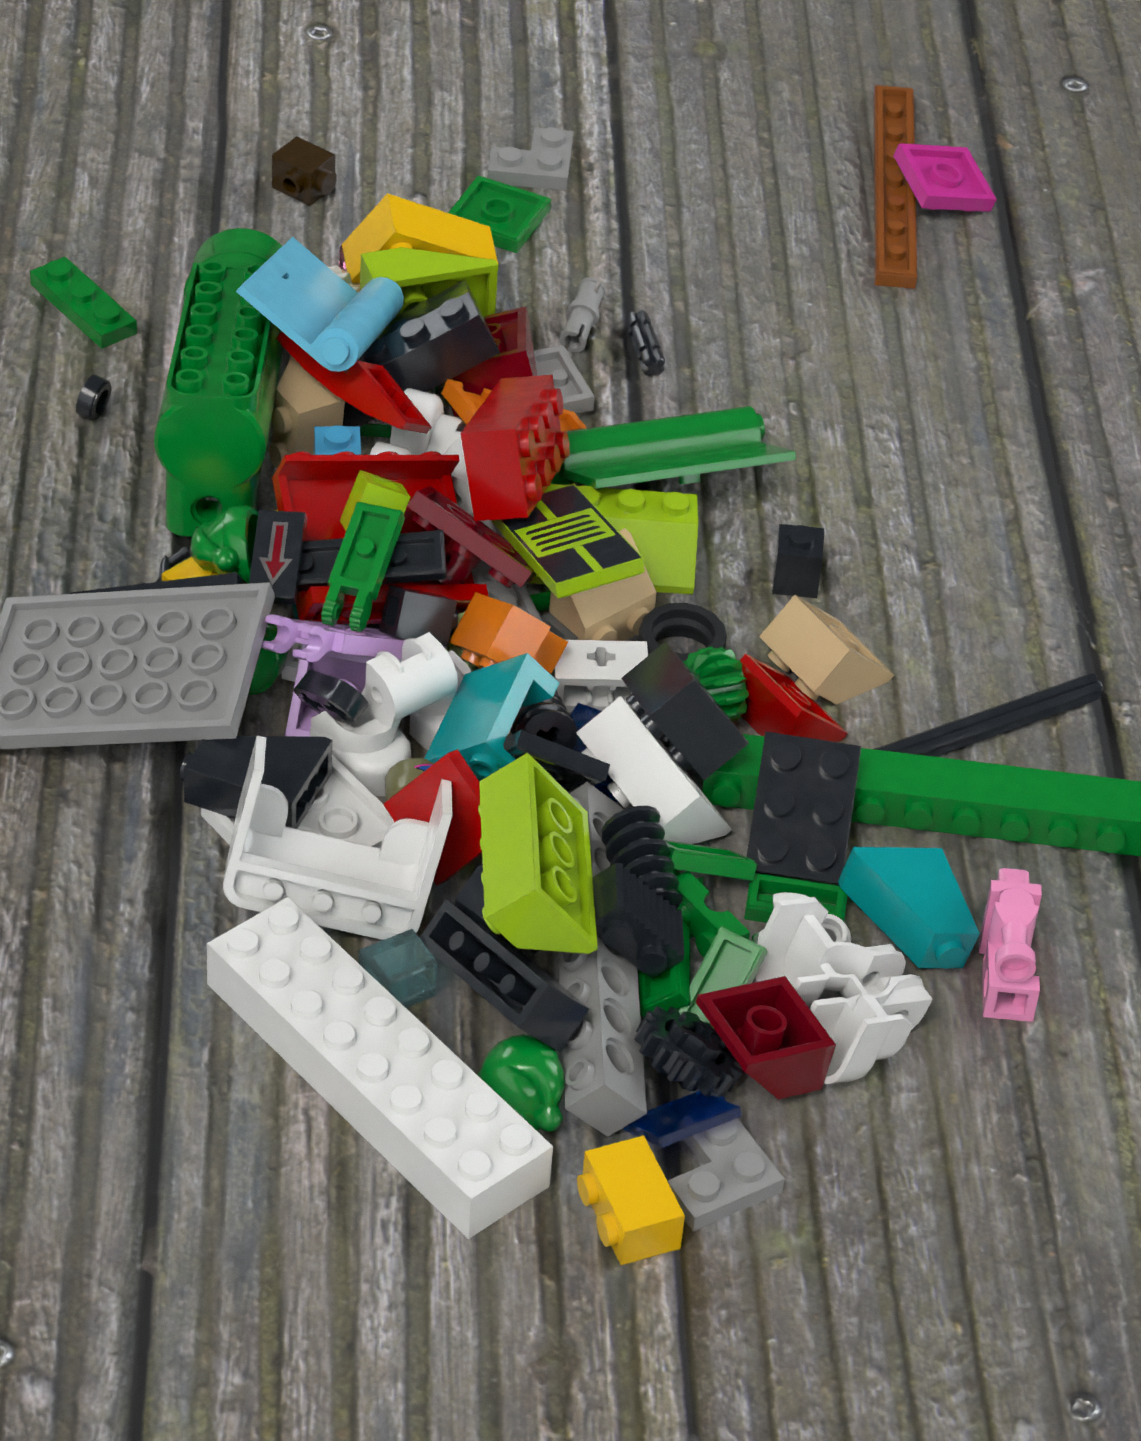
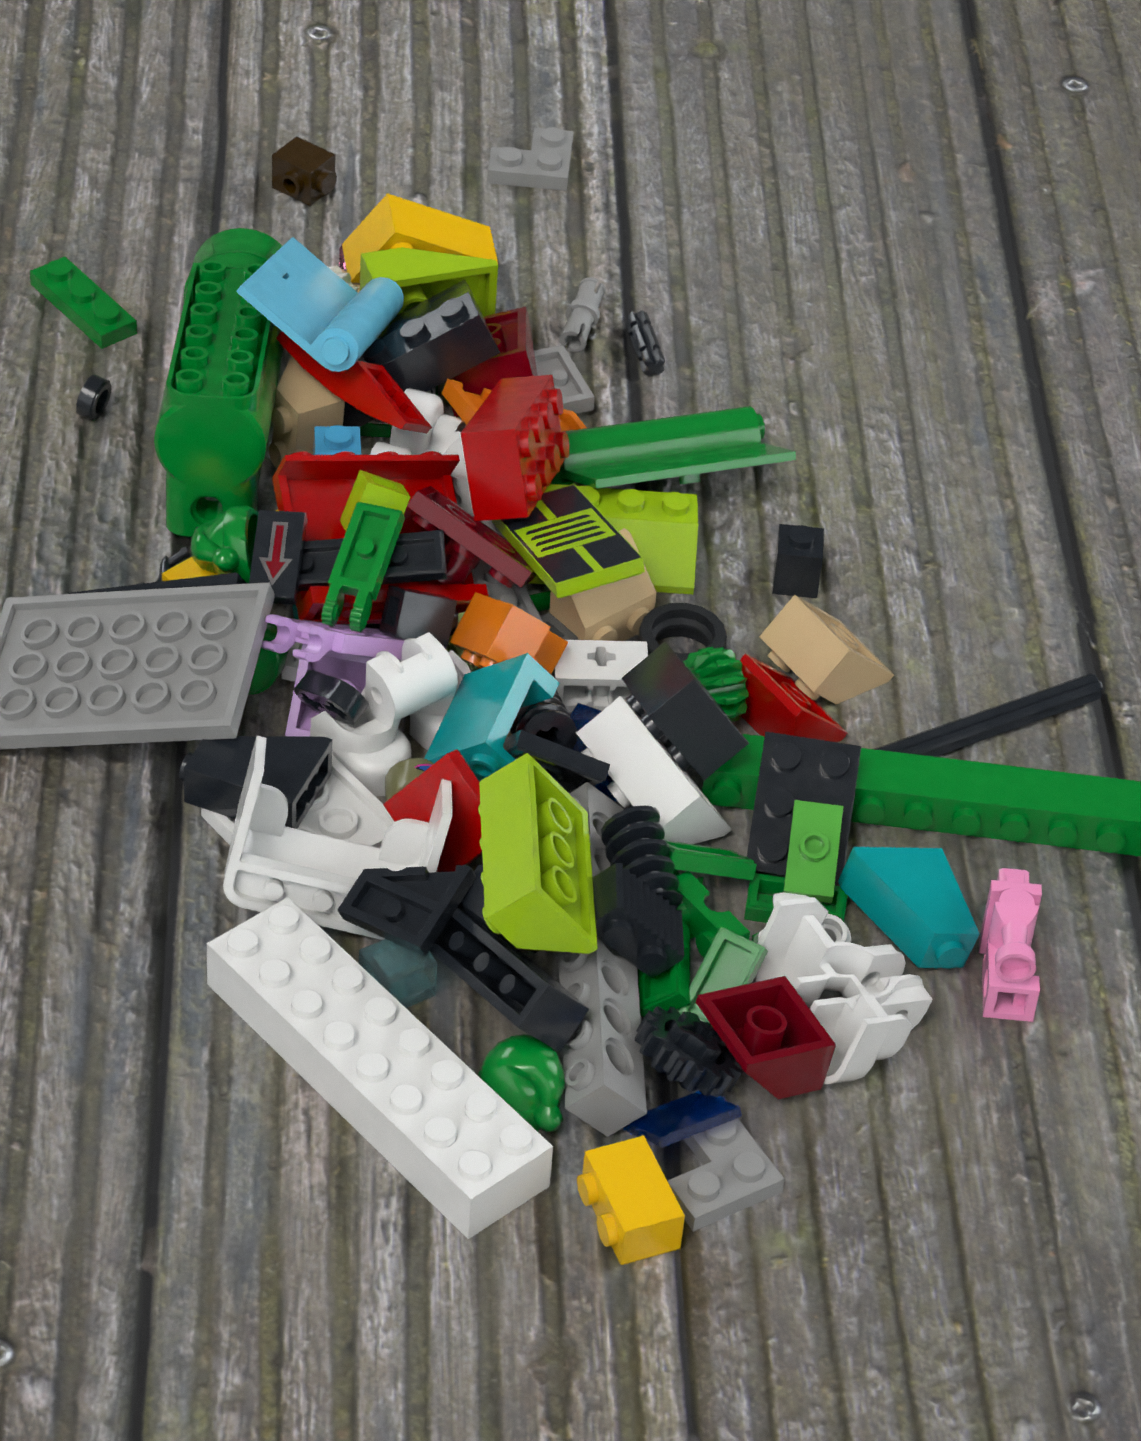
green tile [448,176,551,254] -> none
dark orange tile [873,85,917,289] -> none
dark pink plate [893,143,997,212] -> none
none -> black wing [337,865,476,957]
none -> bright green plate [783,800,843,903]

